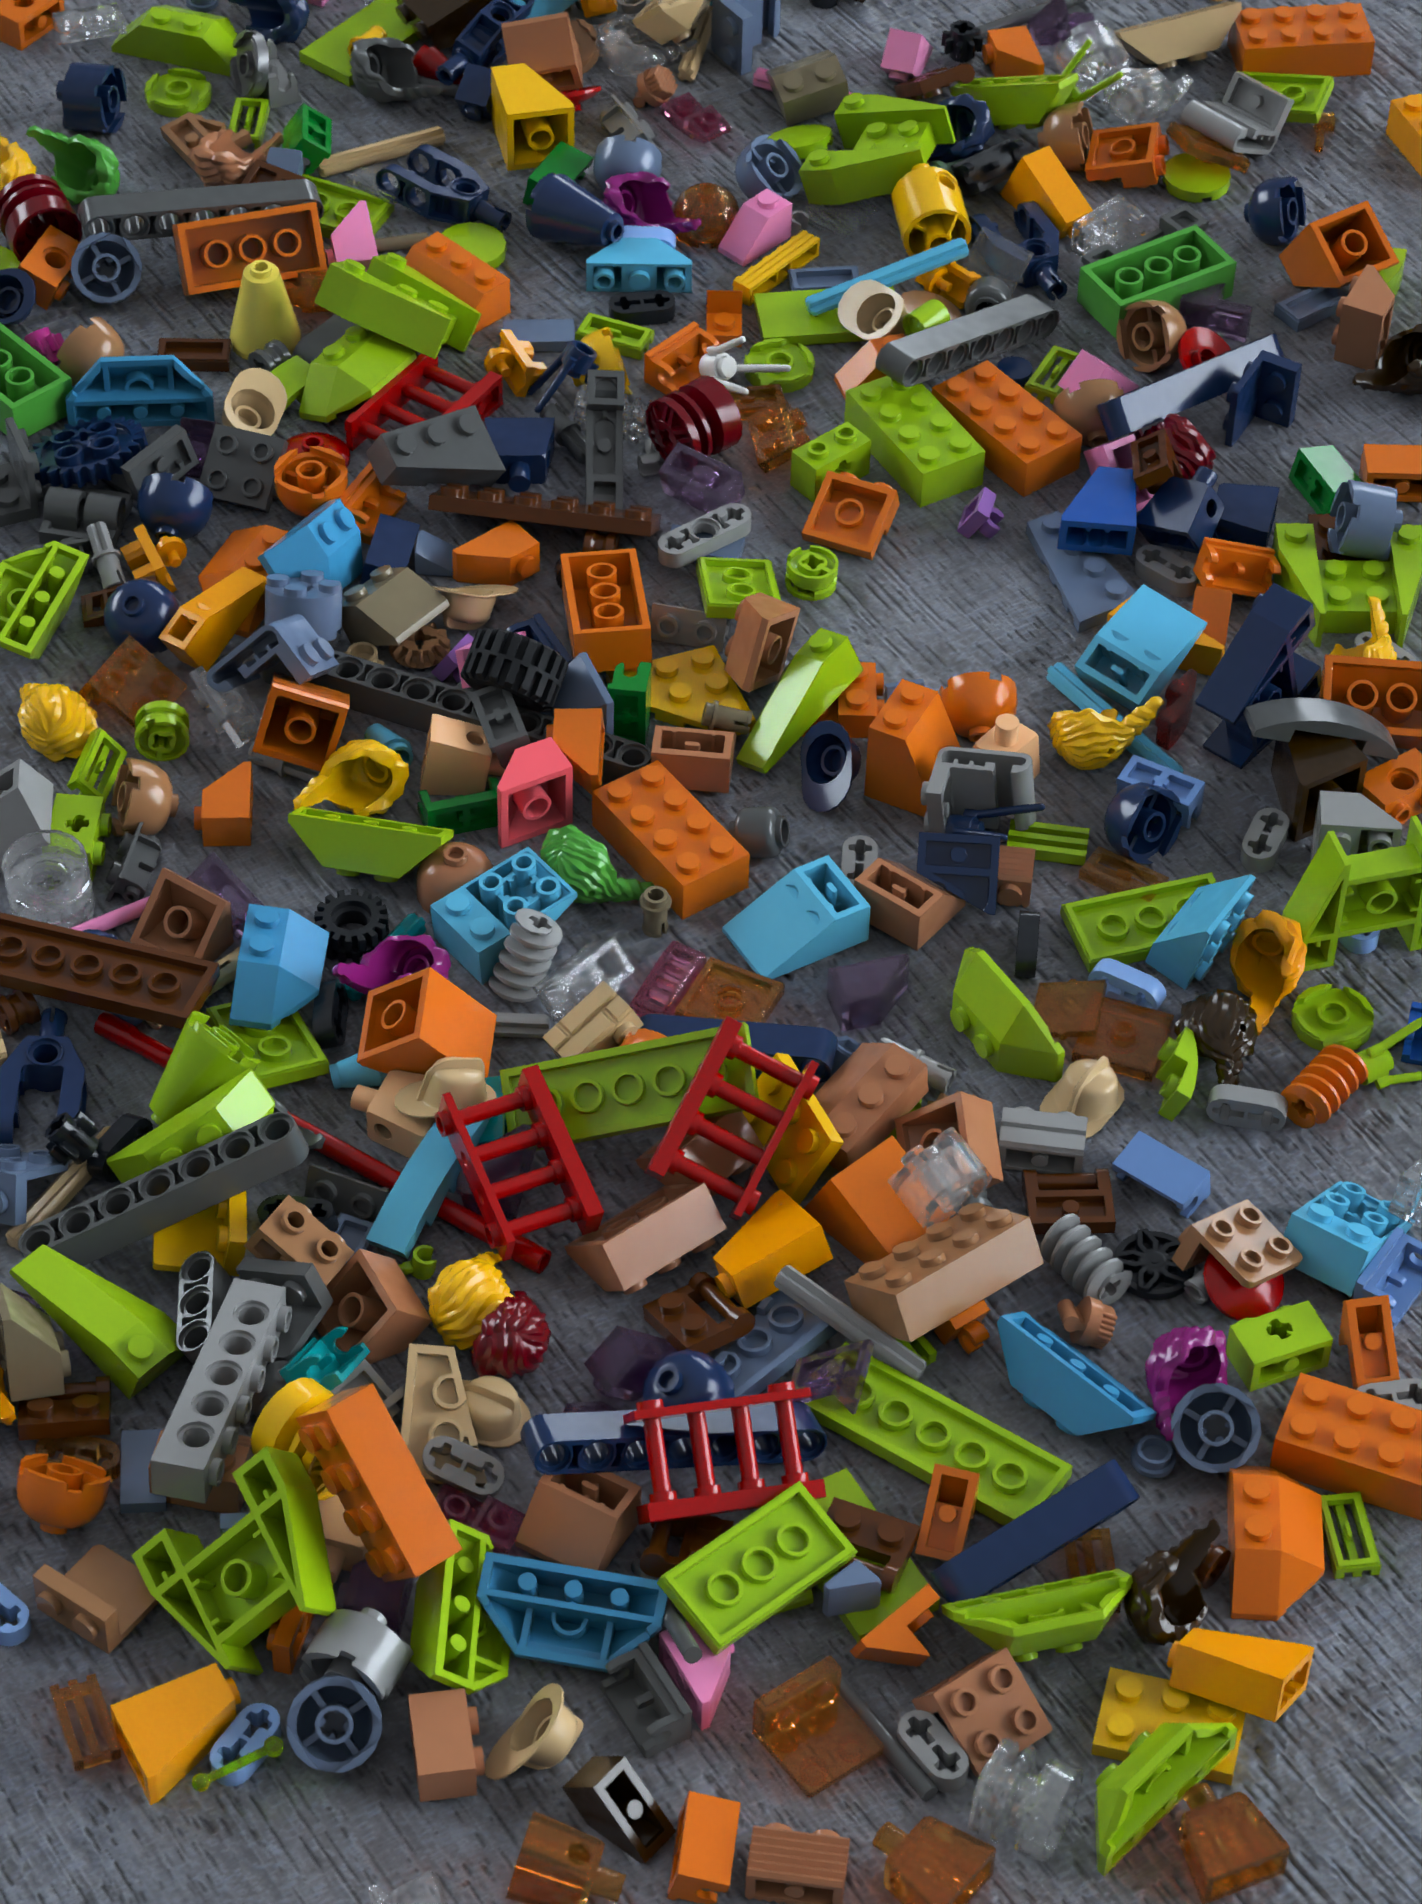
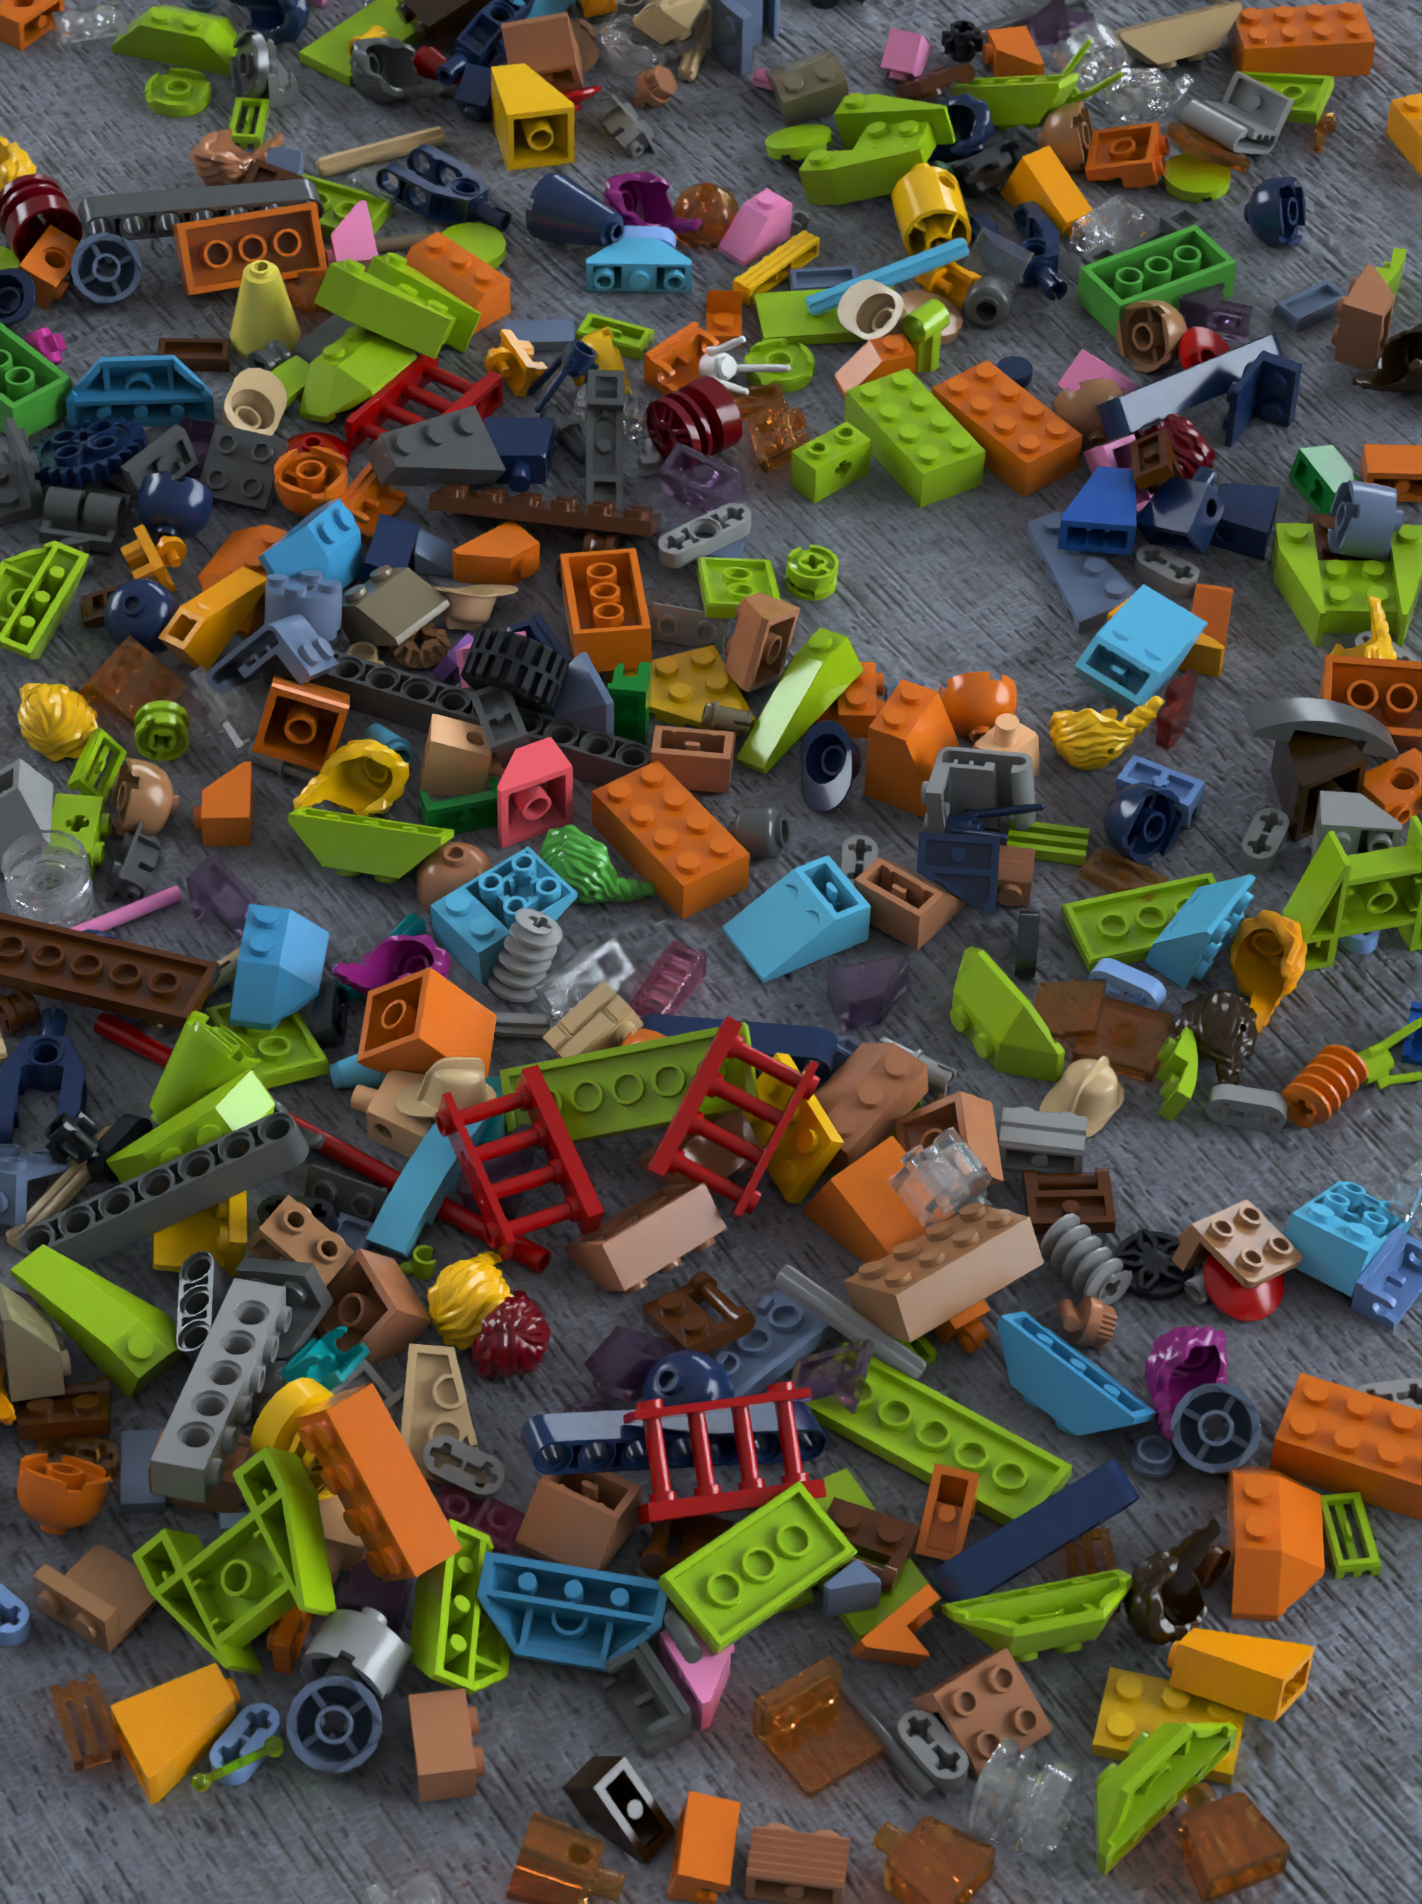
bright green hair [26,125,120,206] -> none
dark blue brick [56,62,127,133] -> none
medium nougat cylinder [56,317,125,387] -> none
light grey axle [86,521,126,589] -> none
nougat slope [130,868,234,962] -> none
medium nougat wing [160,112,252,172] -> none
green hinge [282,103,332,175] -> none
black tyre [314,889,389,964] -> none
tan piece [462,1375,531,1448] -> none
tan piece [485,1683,584,1780] -> none
green hinge [522,141,593,205] -> none
orange slope [546,708,605,795] -> none
sand blue cylinder [593,135,662,192] -> none
black beam [609,290,675,326] -> none
dark tan pin [639,886,672,938] -> none
clear pink slope [660,92,732,144] -> none
clear orange plate [674,957,785,1023] -> none
light orange slope [713,1189,834,1309] -> none
sand blue cylinder [735,134,803,200] -> none
orange plate [801,470,900,560] -> none
dark grey beam [875,294,1060,387] -> none
medium lavender tile [957,487,1004,539] -> none
lime tile [1024,345,1079,405] -> none
medium azure axle [1046,662,1184,773] -> none
medium blue hinge [1112,1130,1211,1219] -> none
orange hinge [1193,537,1281,597] -> none
dark blue wedge [1195,583,1322,769] -> none
lime brick [1226,1300,1333,1392] -> none
orange slope [1278,200,1399,288] -> none
lime tile [1291,984,1374,1051] -> none
orange slope [1338,1295,1400,1389] -> none

